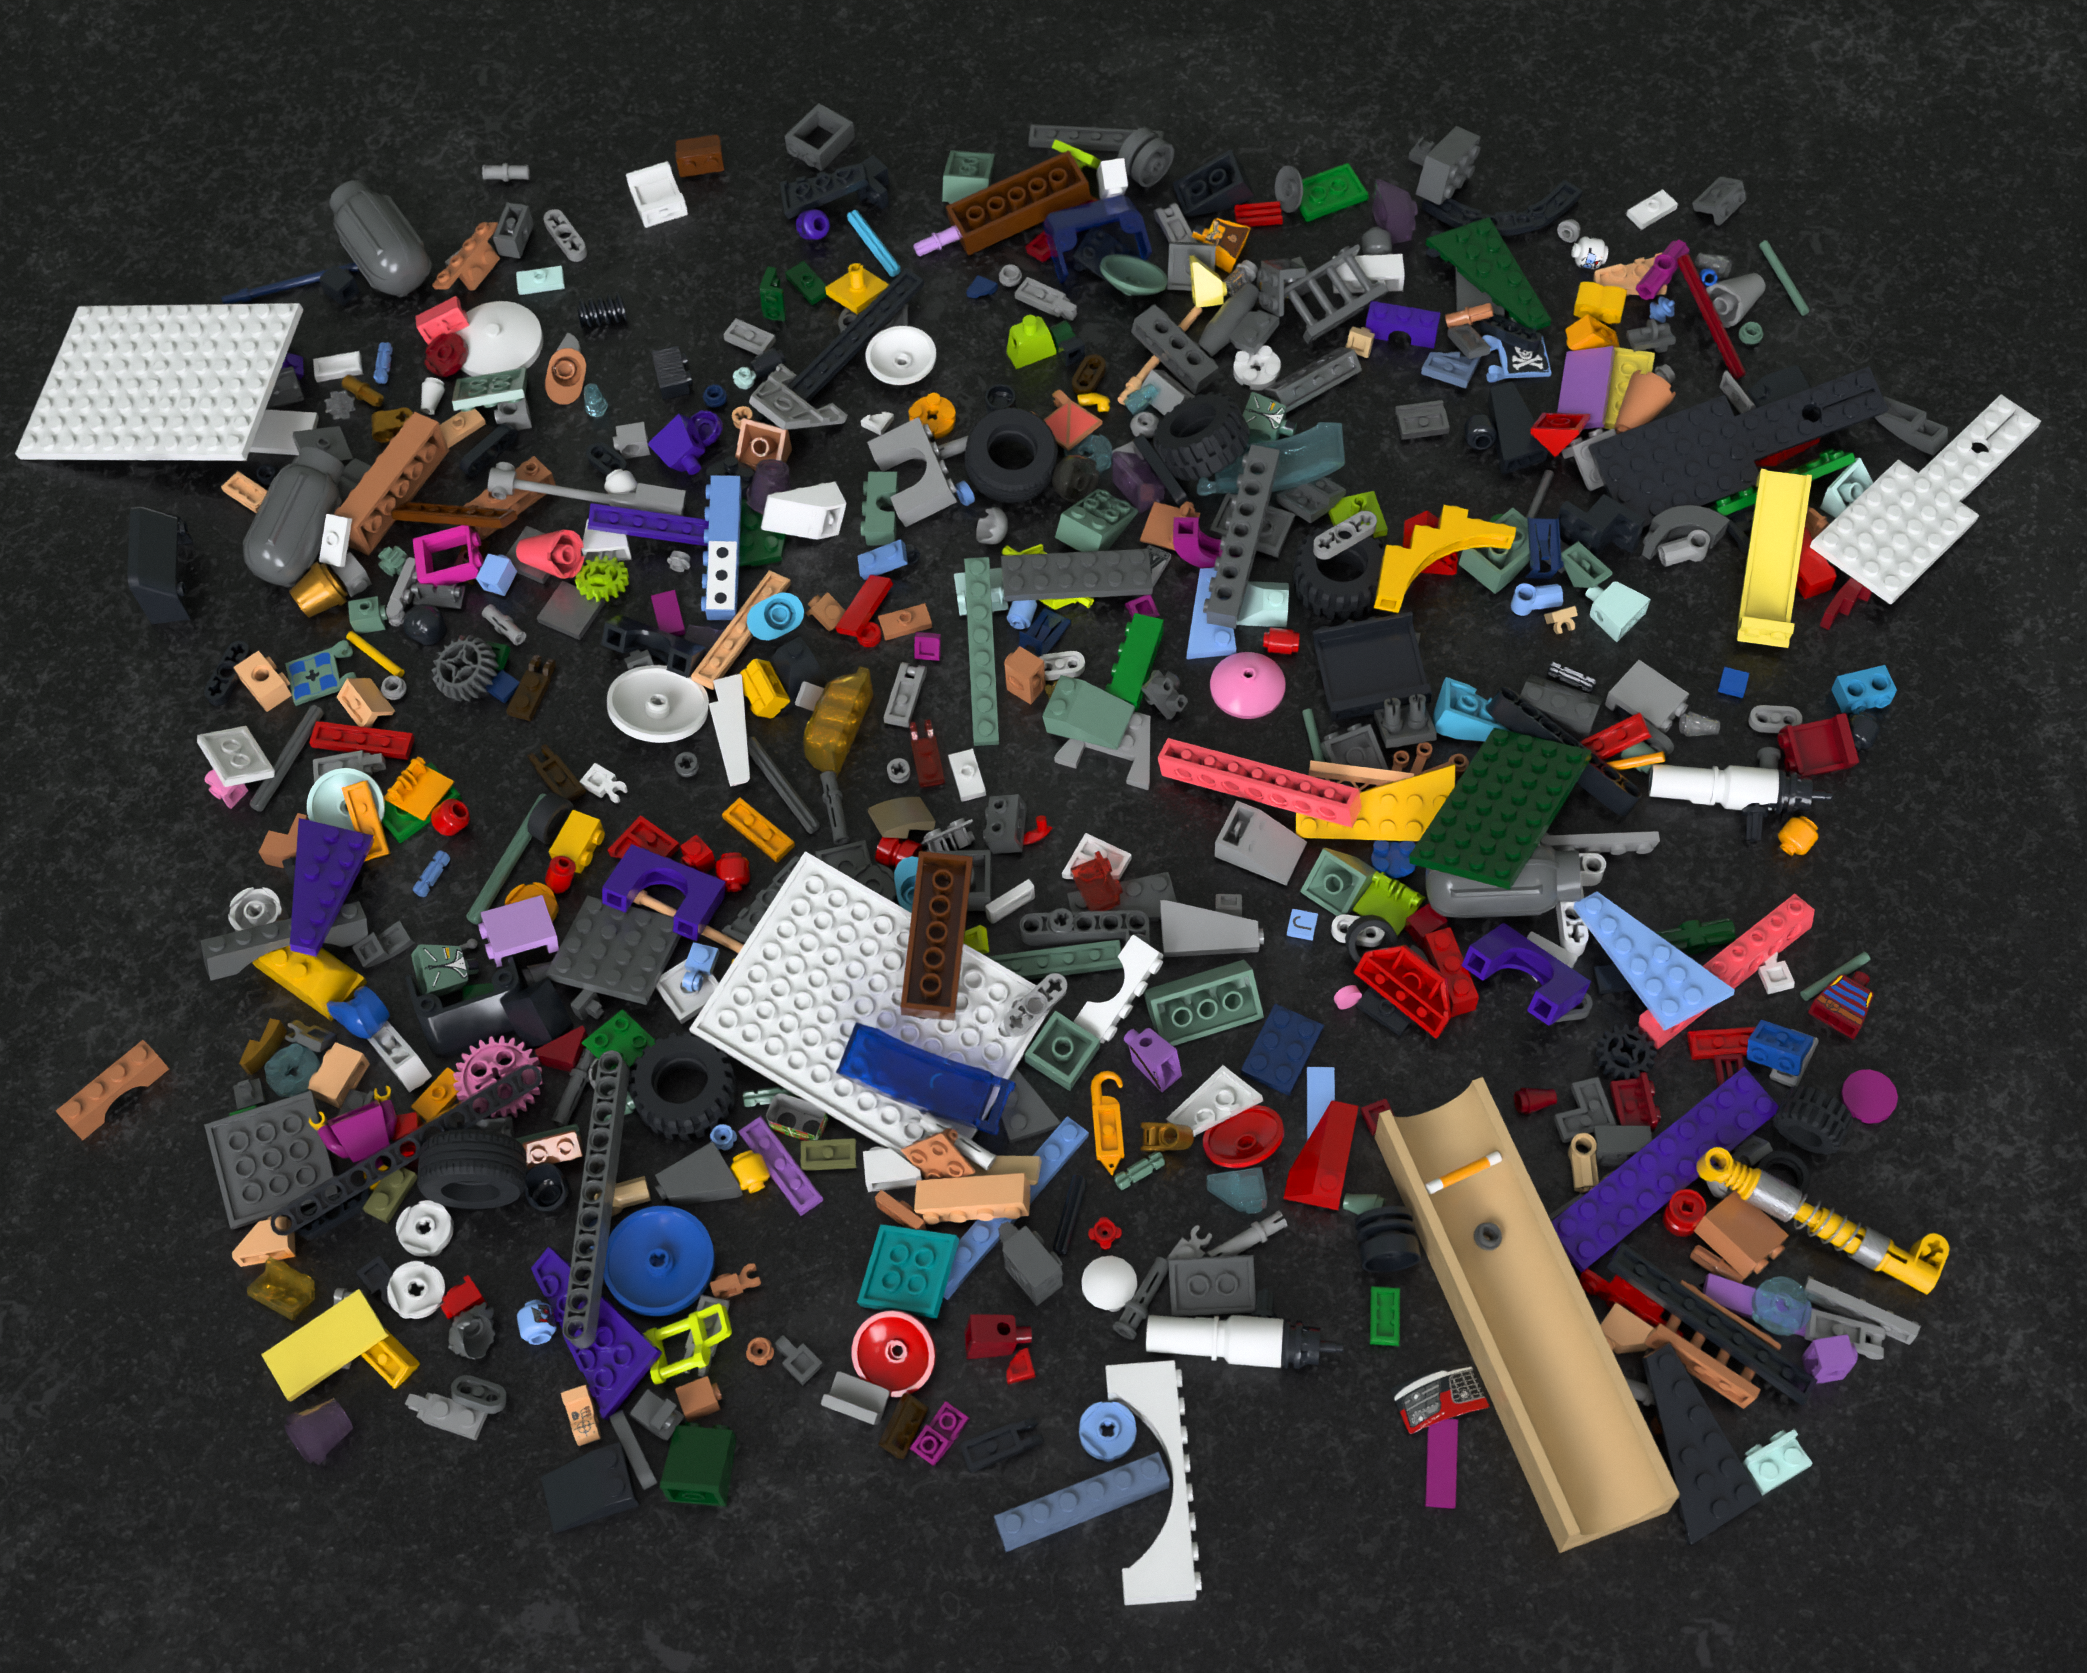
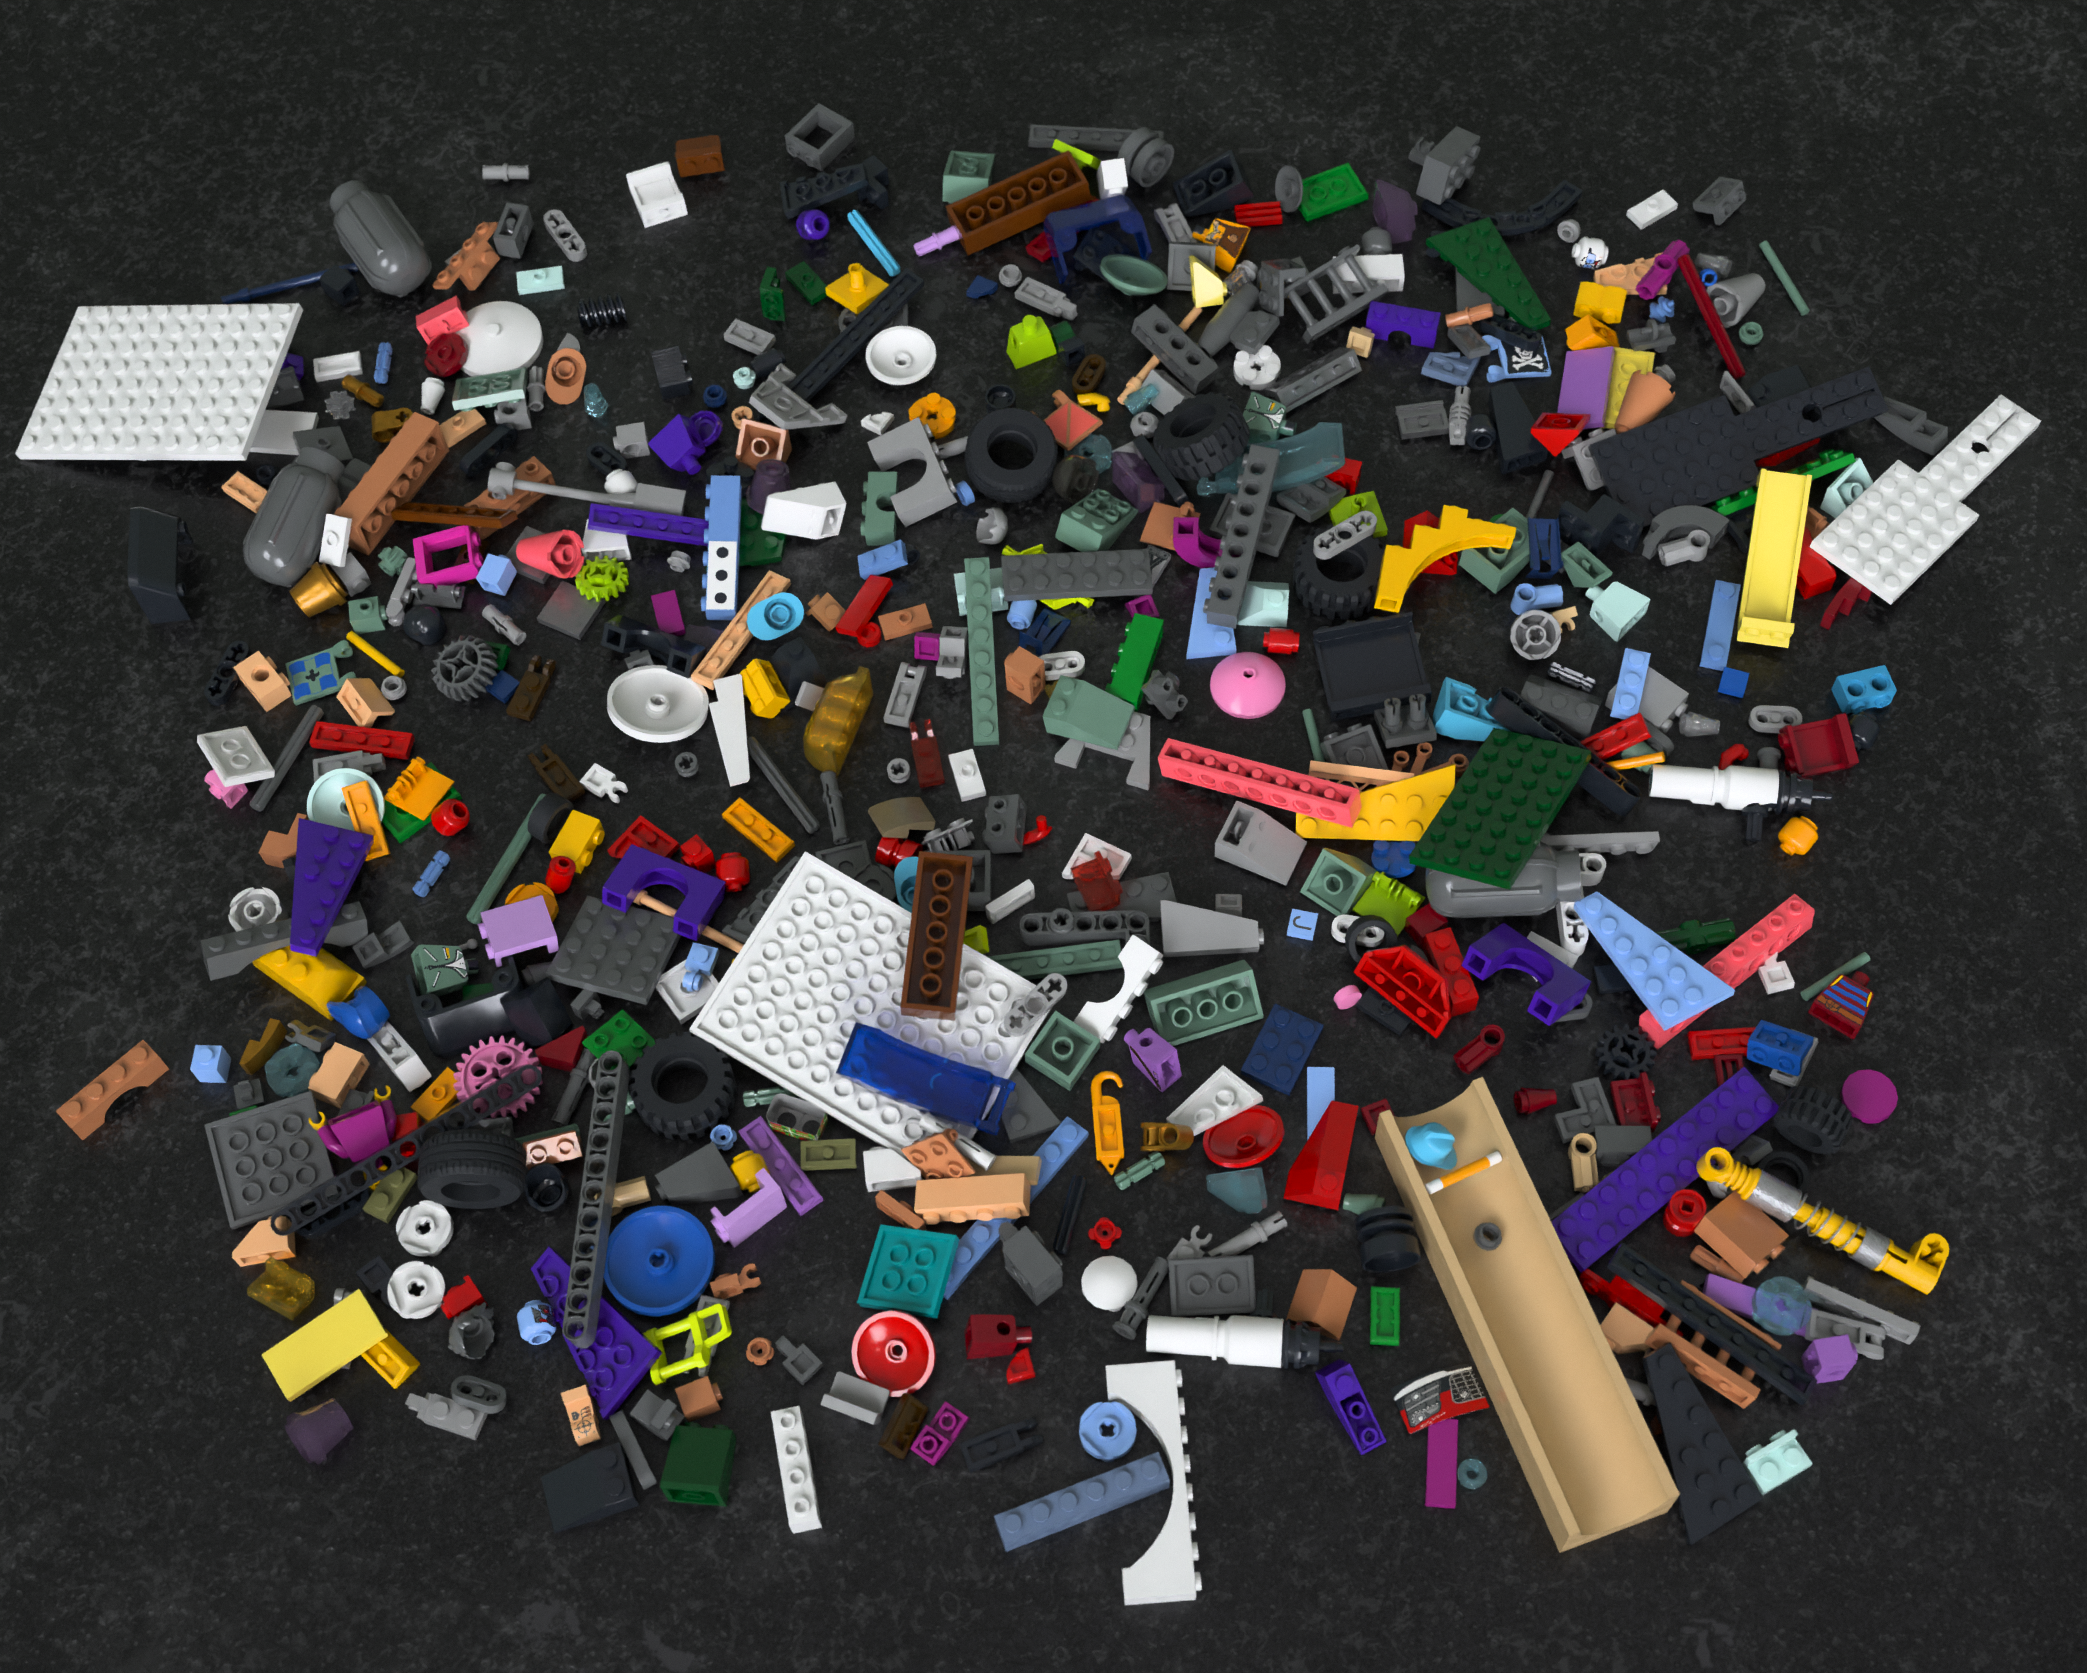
none -> light blue brick [190,1045,232,1083]
none -> light grey axle [527,366,546,411]
none -> lavender panel [710,1168,787,1248]
none -> white brick [771,1406,822,1534]
none -> light grey brick [936,626,968,679]
none -> nougat slope [1286,1269,1357,1341]
none -> dark purple slope [1315,1359,1386,1455]
none -> red brick [1324,455,1362,495]
none -> medium azure piece [1405,1122,1457,1170]
none -> light grey hinge [1448,386,1472,445]
none -> dark red piece [1453,1024,1505,1075]
none -> clear light blue plate [1457,1459,1487,1489]
none -> light grey cylinder [1510,609,1561,660]
none -> light blue plate [1610,648,1651,720]
none -> medium blue plate [1700,580,1741,671]
none -> red arm [1718,744,1749,770]

